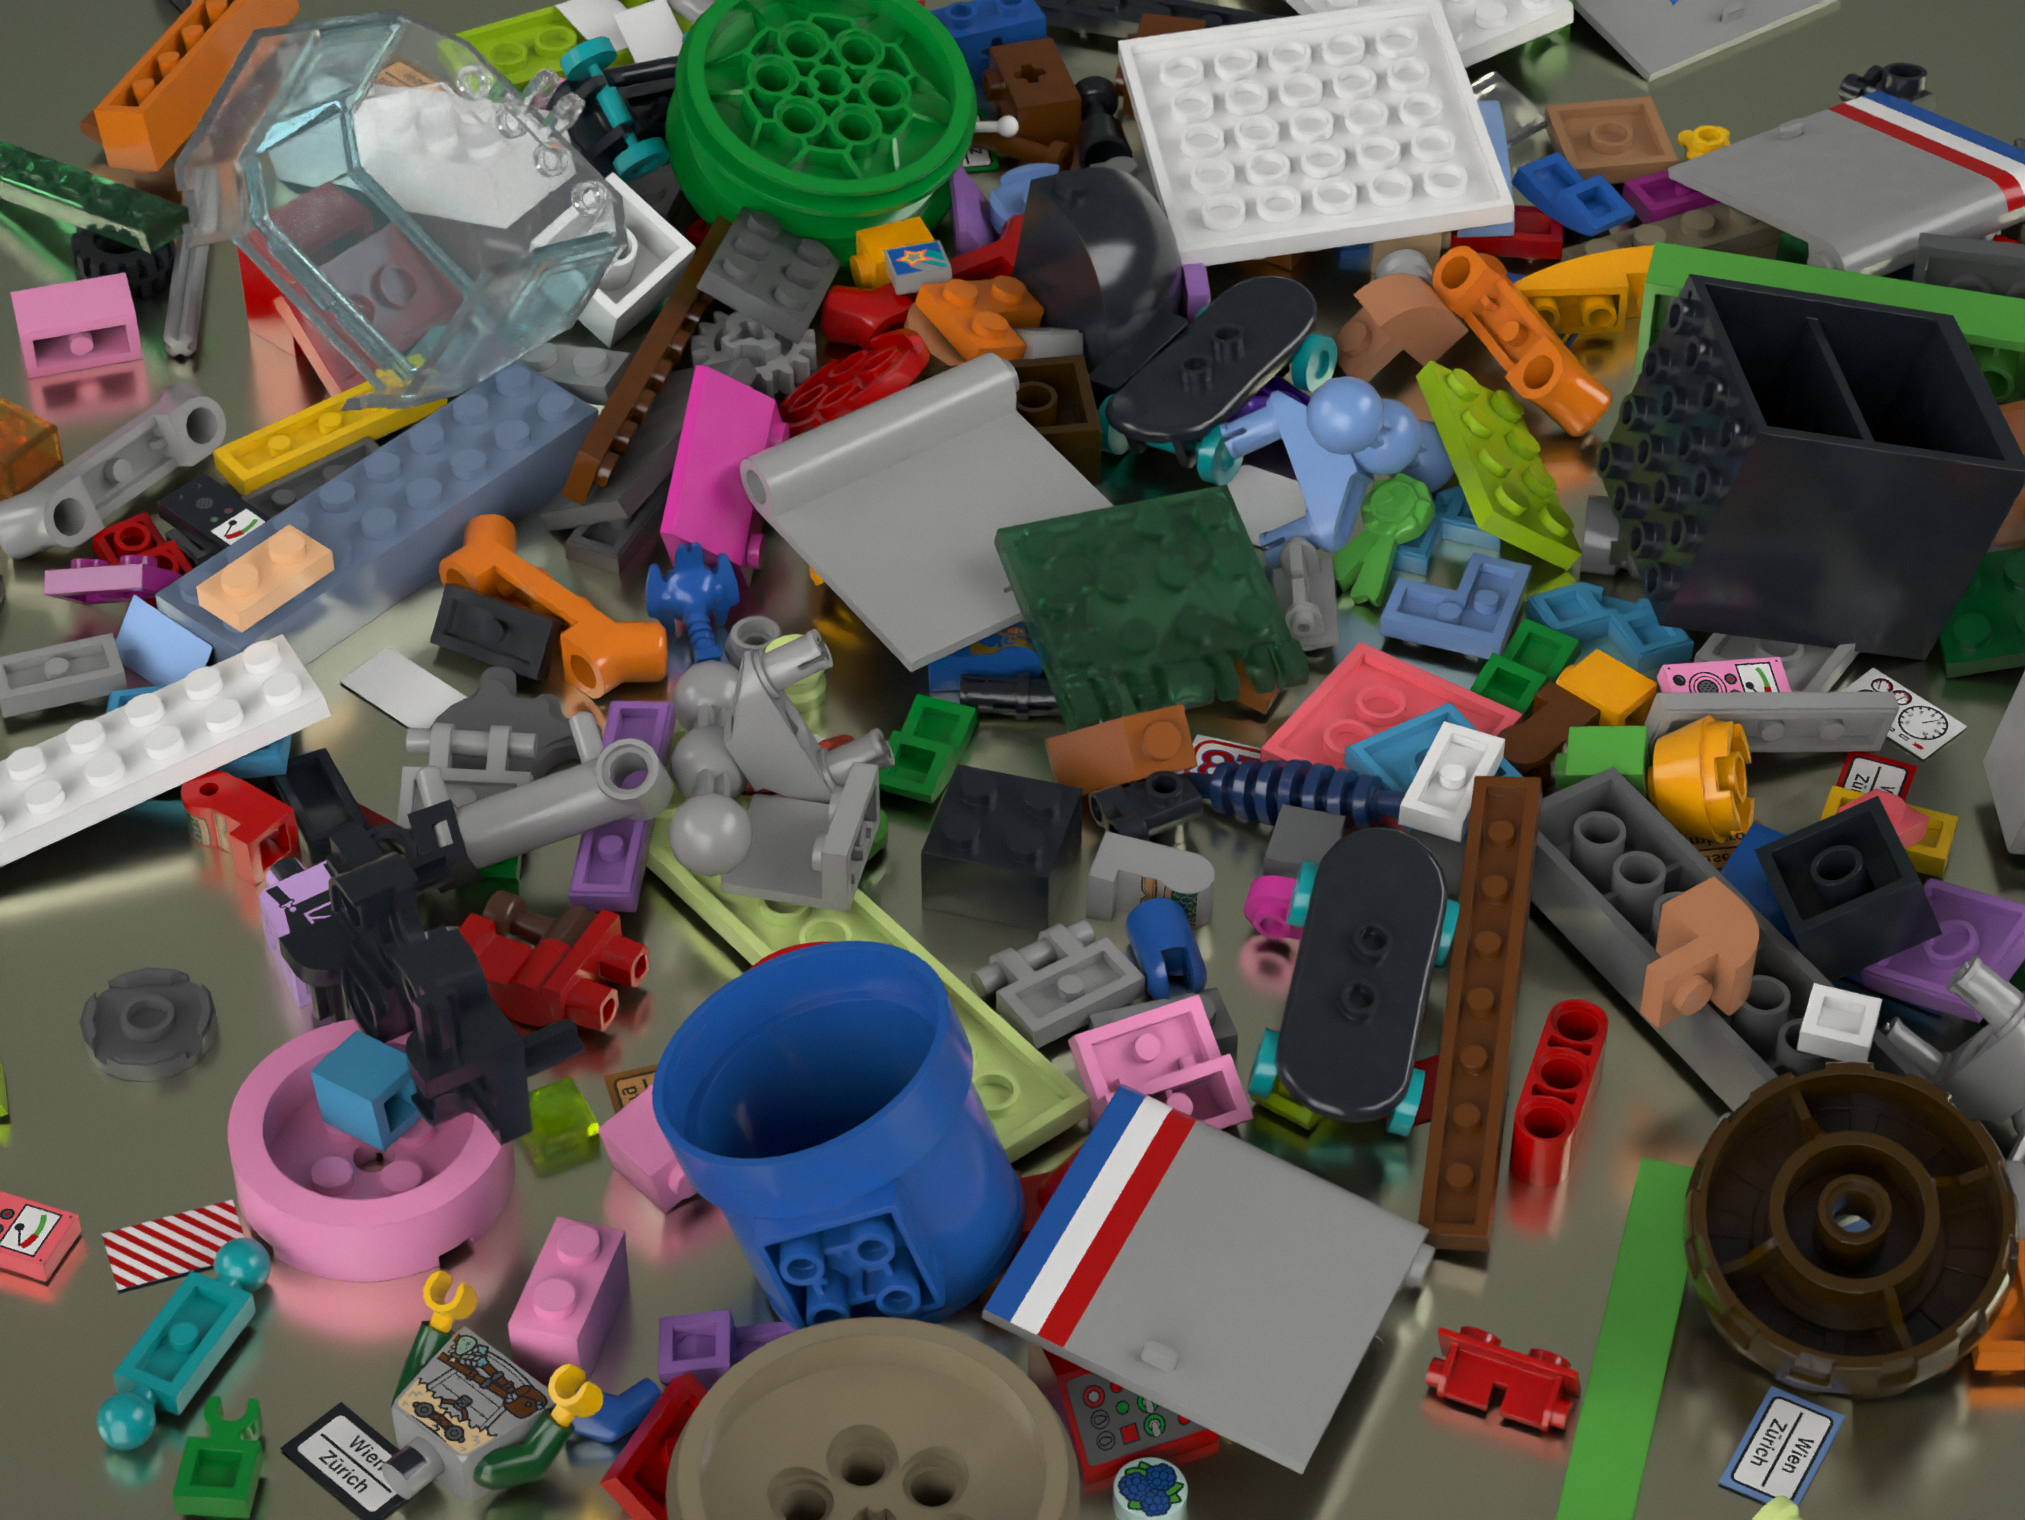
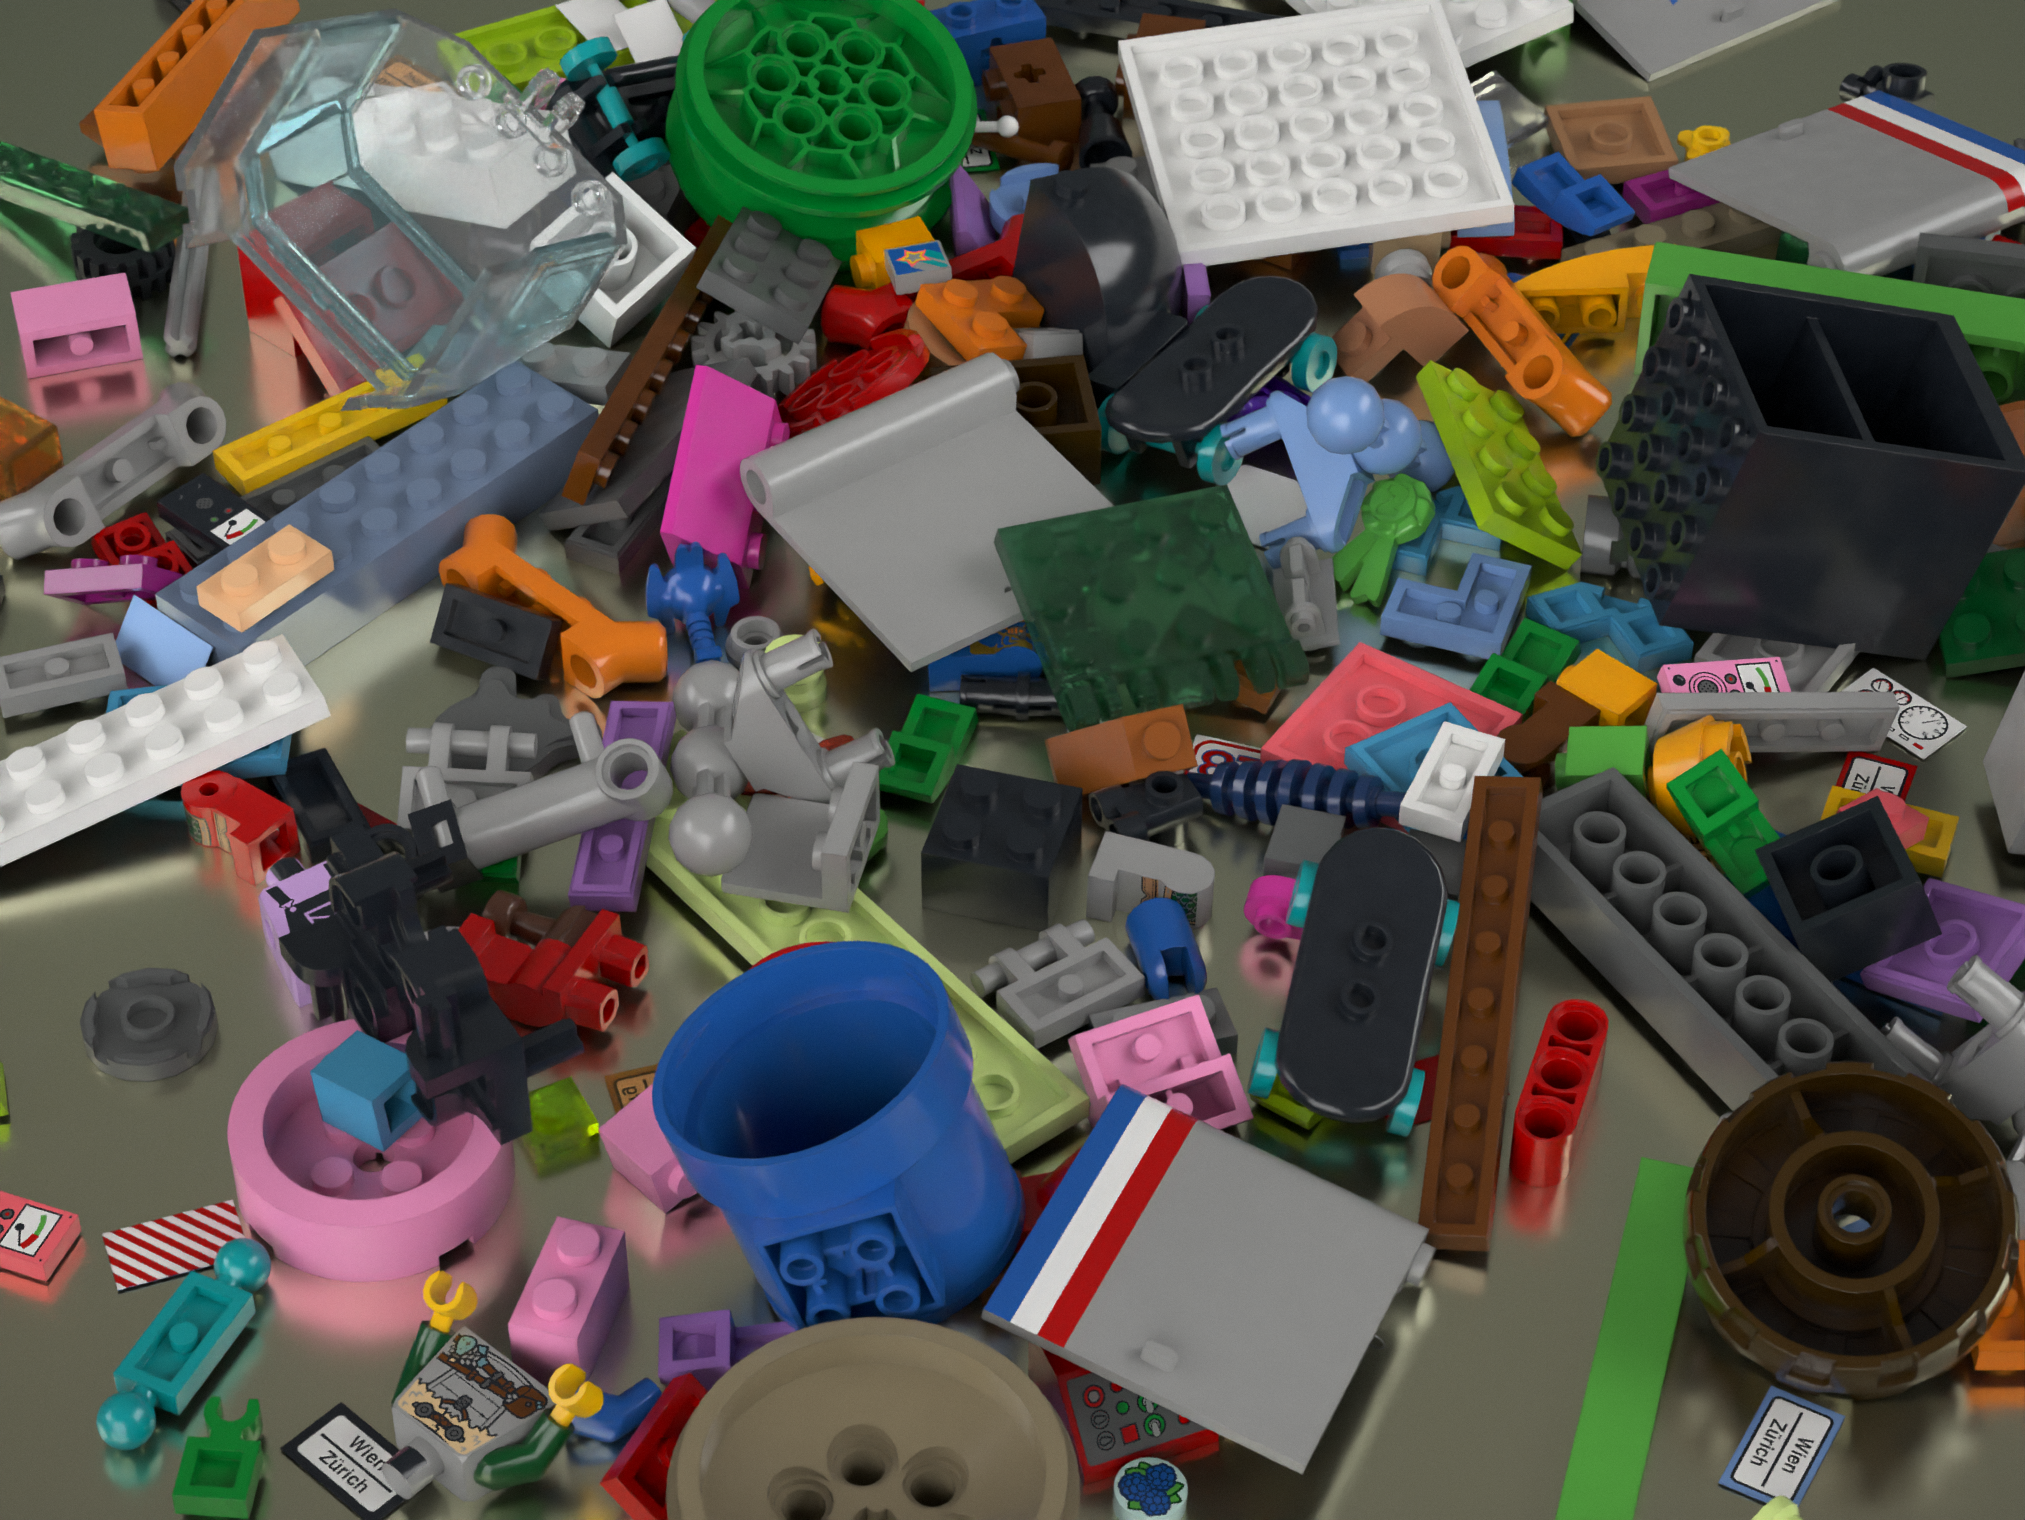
white sticker [339,647,468,728] -> none
red hinge [1425,1326,1581,1432] -> none
nougat brick [1640,876,1759,1029] -> none
white plate [1797,983,1882,1062] -> none
none -> green slope [1666,749,1780,899]

